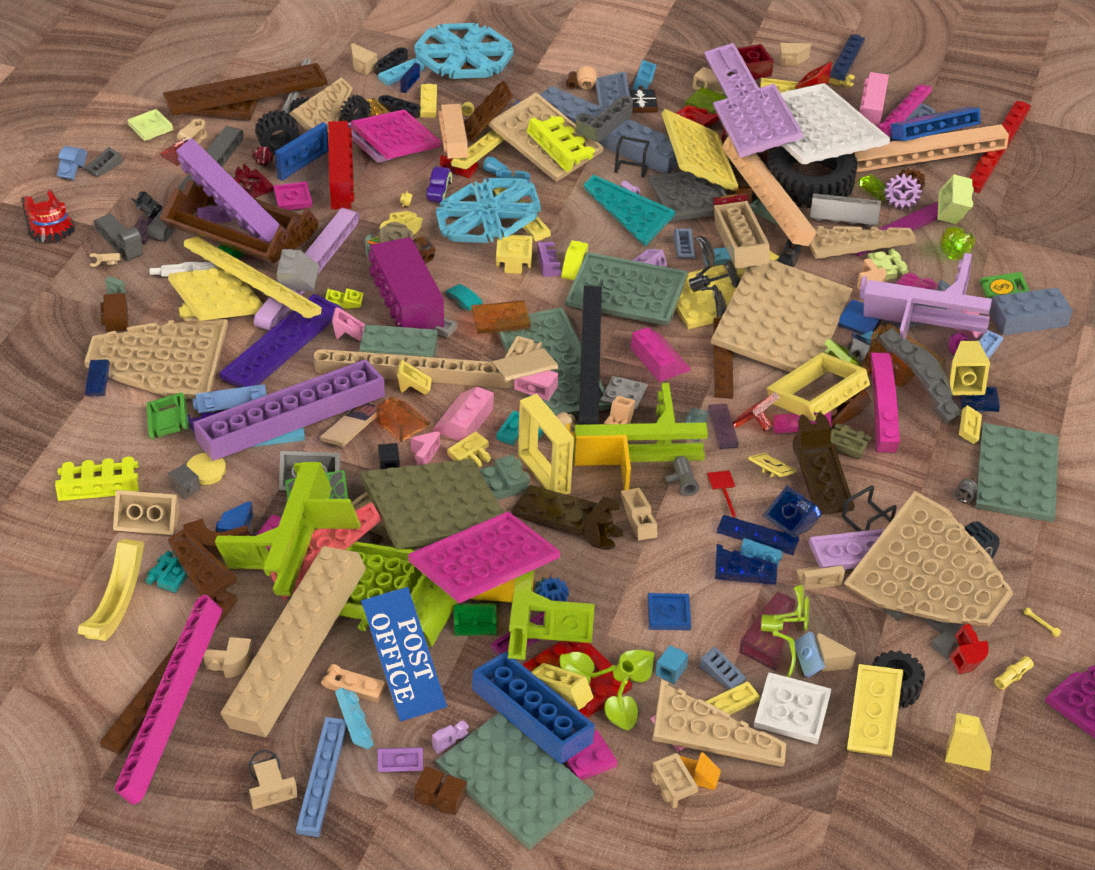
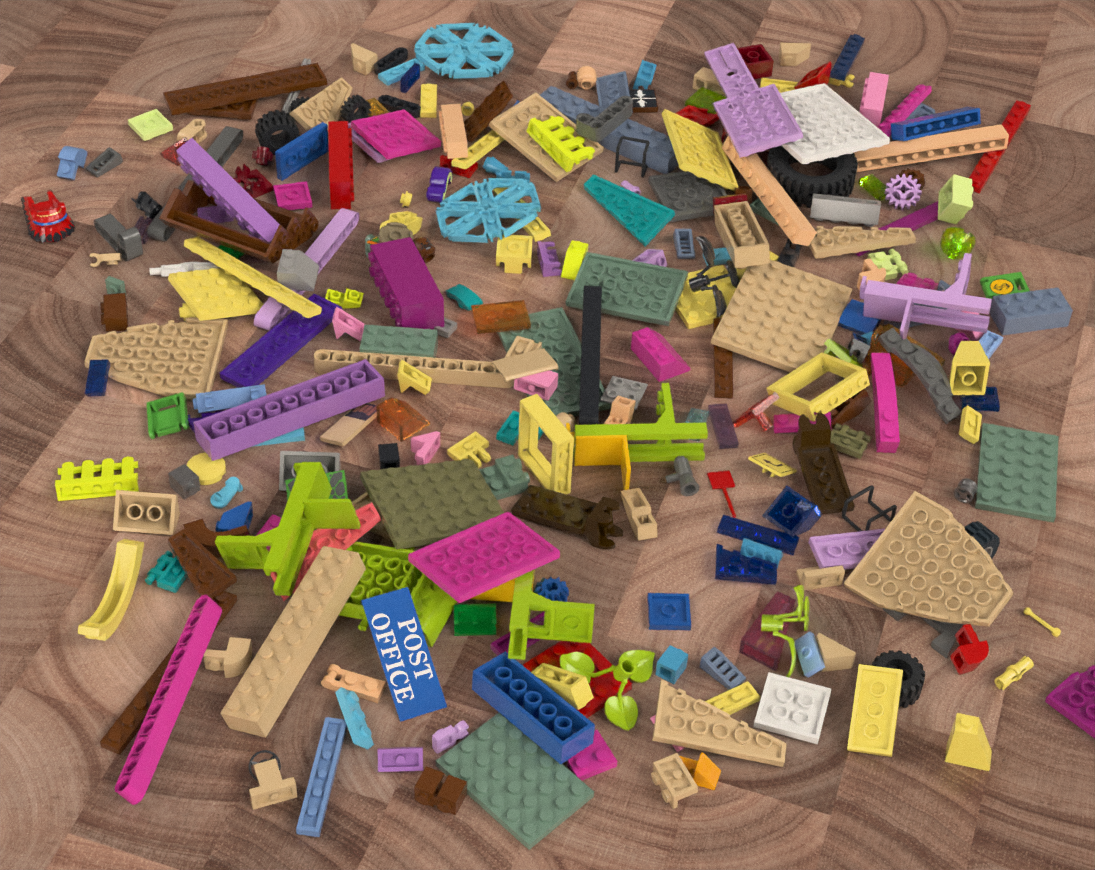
bright pink slope [433,387,494,442] -> none
none -> medium azure piece [210,477,243,508]

